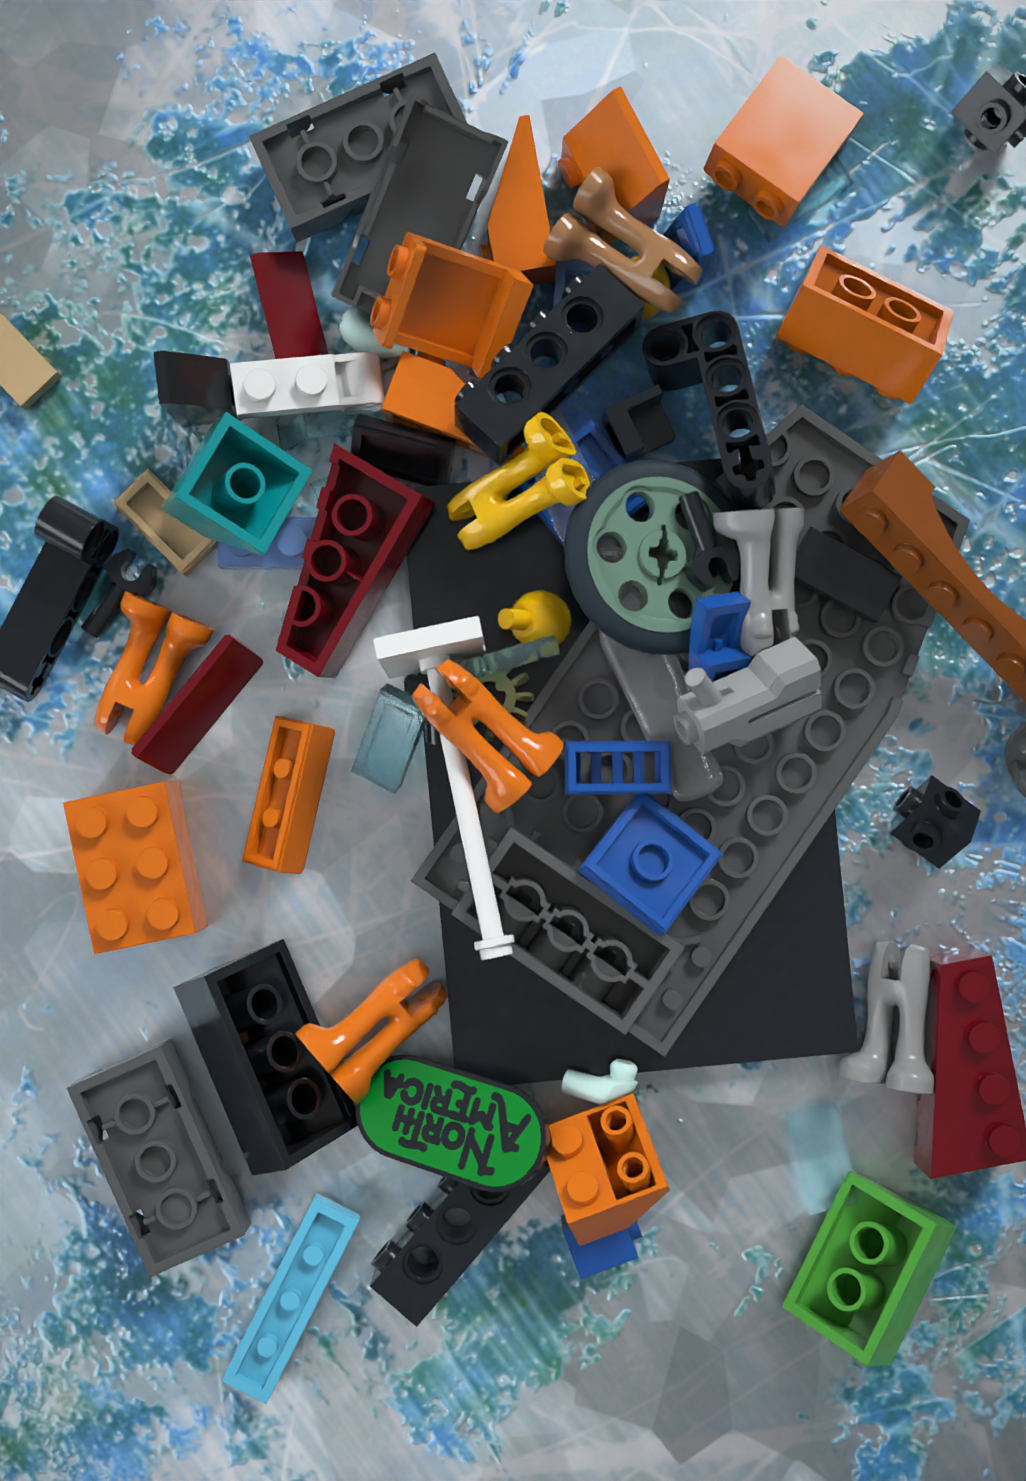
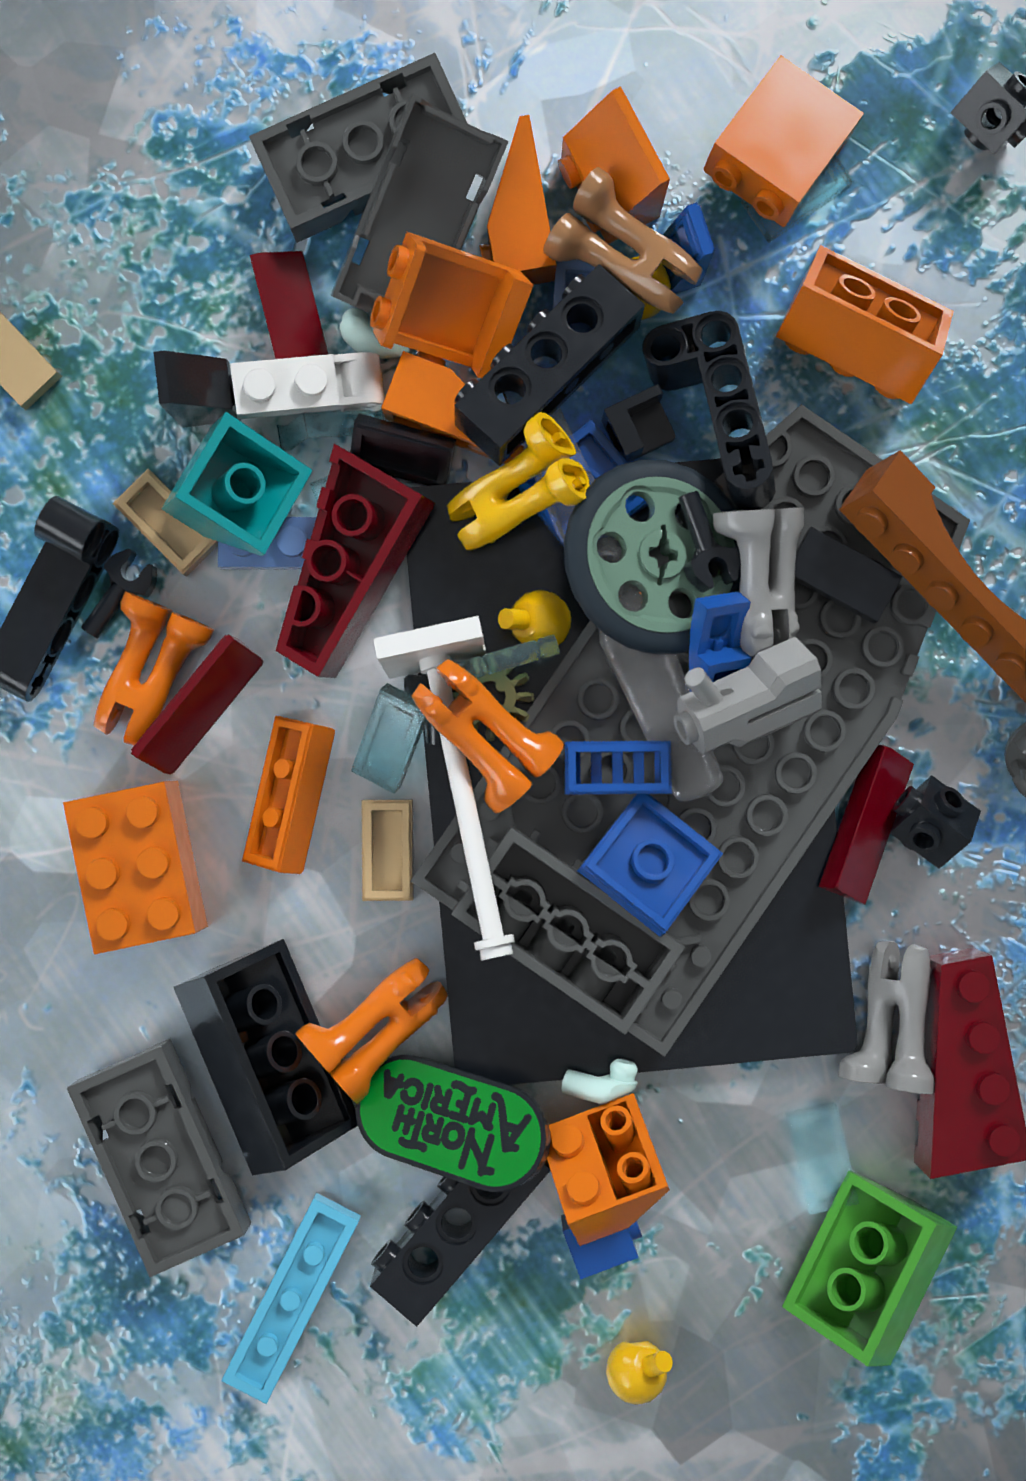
none -> tan tile [362,799,414,901]
none -> yellow piece [606,1341,673,1405]
none -> dark red slope [819,745,914,905]

